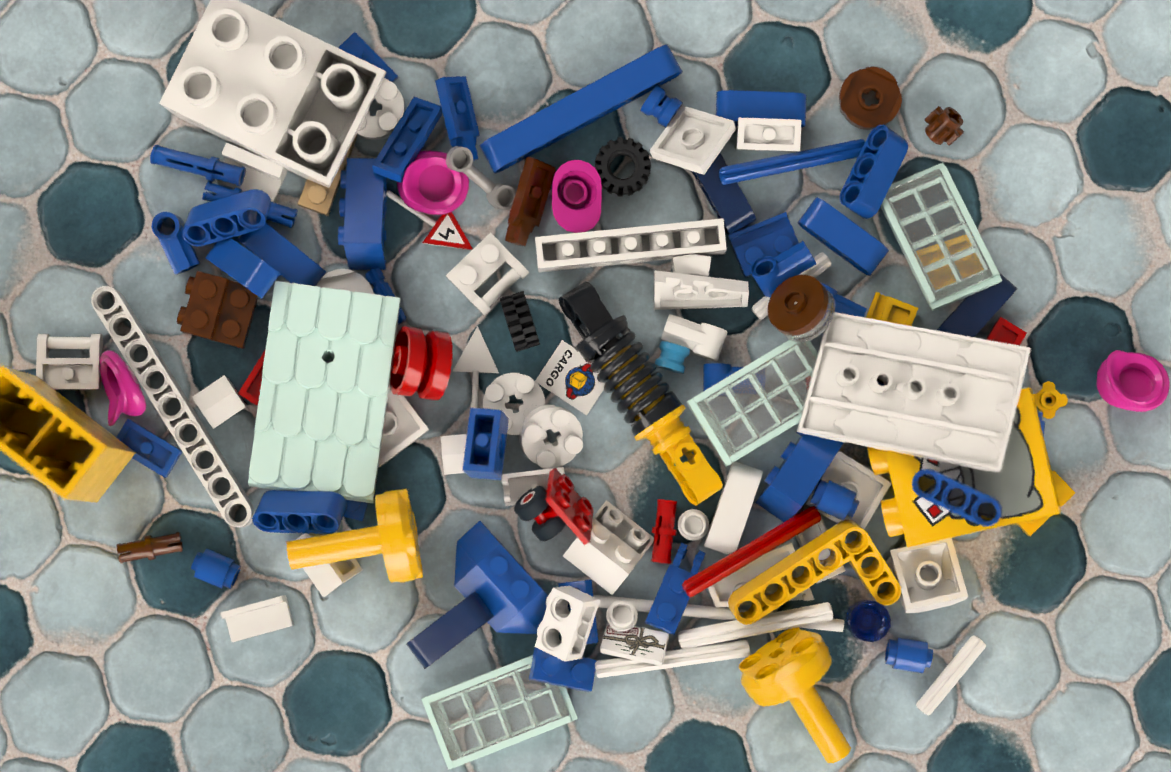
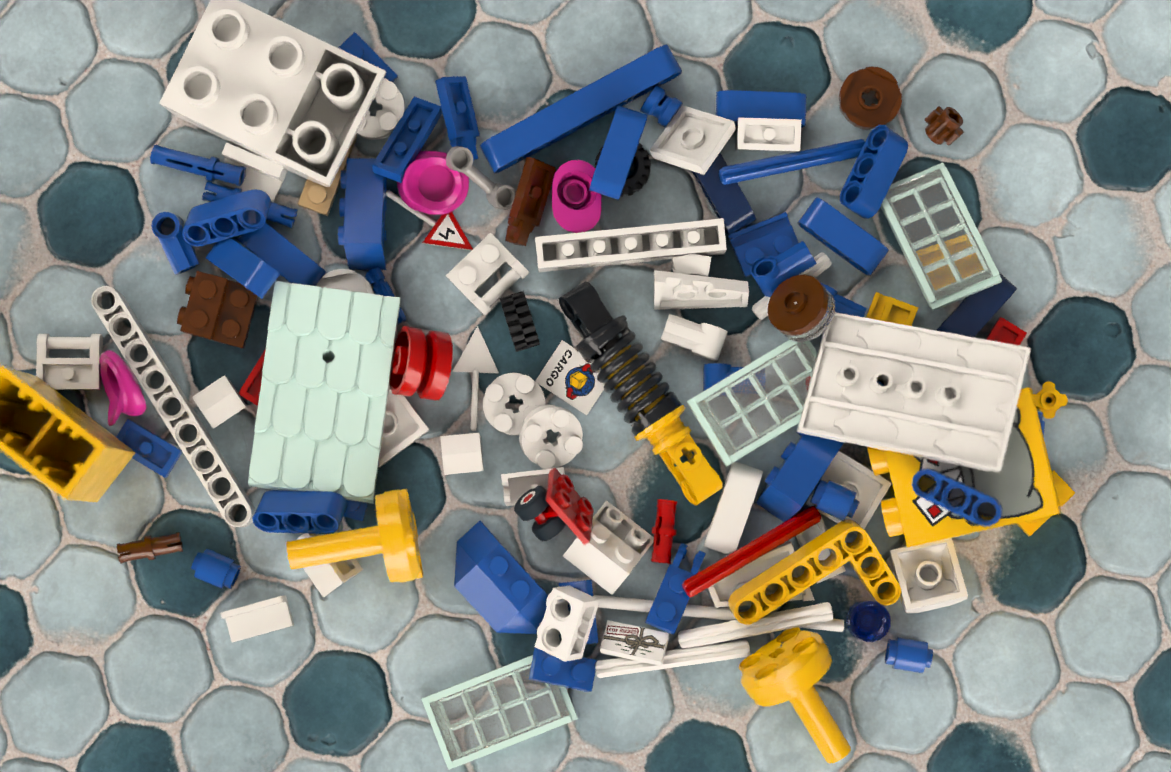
dark blue beam [406,591,494,669] -> none
blue brick [462,408,509,480] -> none
white plate [606,600,638,632] -> none
dark azure wheel [655,341,690,374] -> none
white plate [678,509,709,541] -> none
white axle [916,635,986,716] -> none
dark pink piece [1096,350,1170,412] -> none
none -> blue beam [589,105,648,200]

